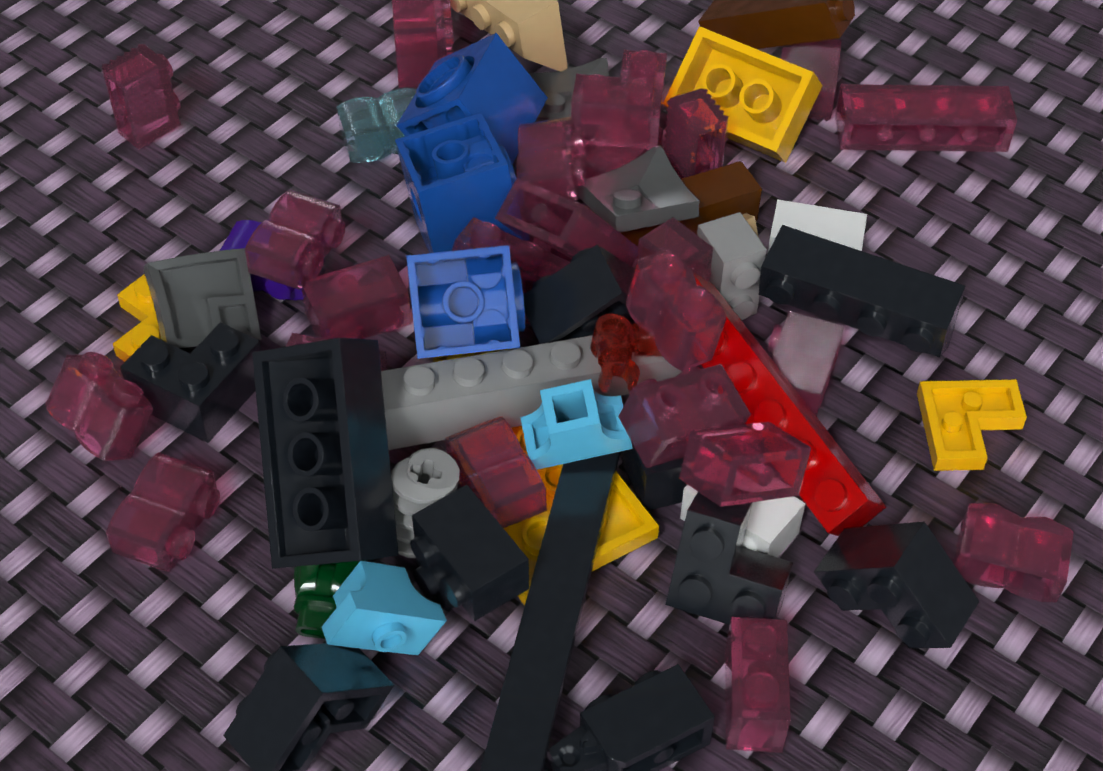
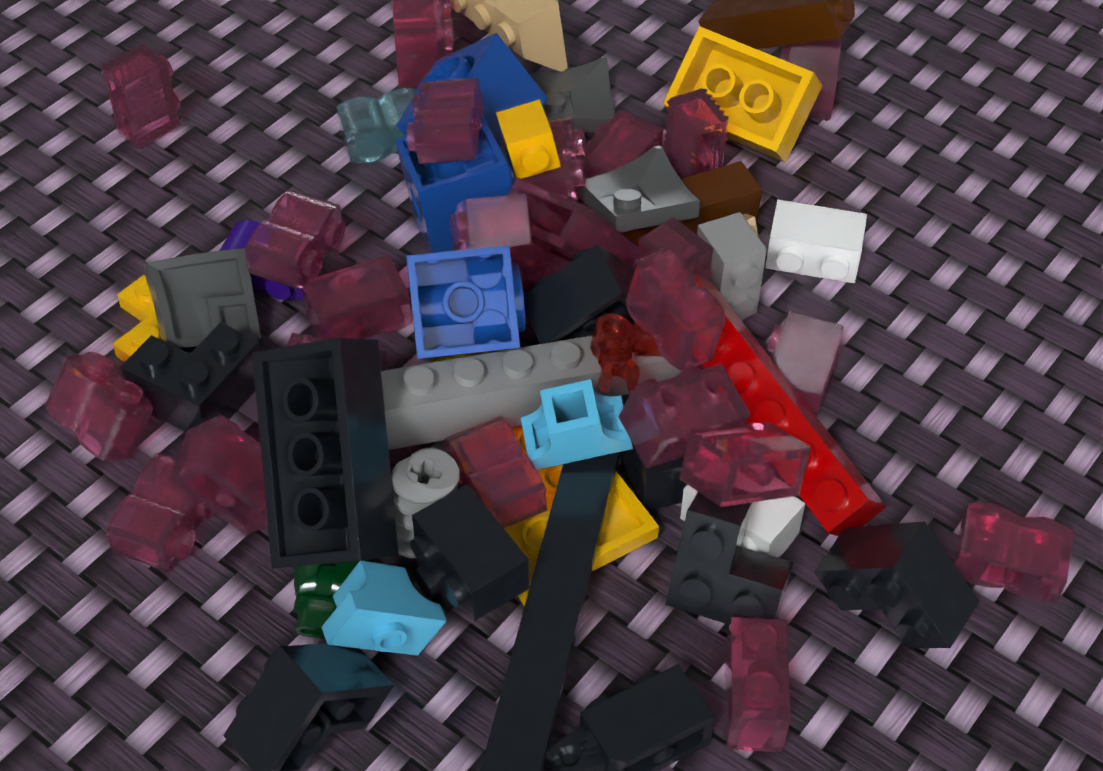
clear pink brick [571,50,667,149] -> none
black slope [758,225,966,357] -> none
clear pink brick [835,84,1017,152] -> none
yellow plate [917,379,1027,471] -> none
none -> clear pink brick [169,414,268,535]
none -> clear pink brick [406,78,484,164]
none -> clear pink brick [450,193,531,250]
none -> yellow brick [496,99,561,180]

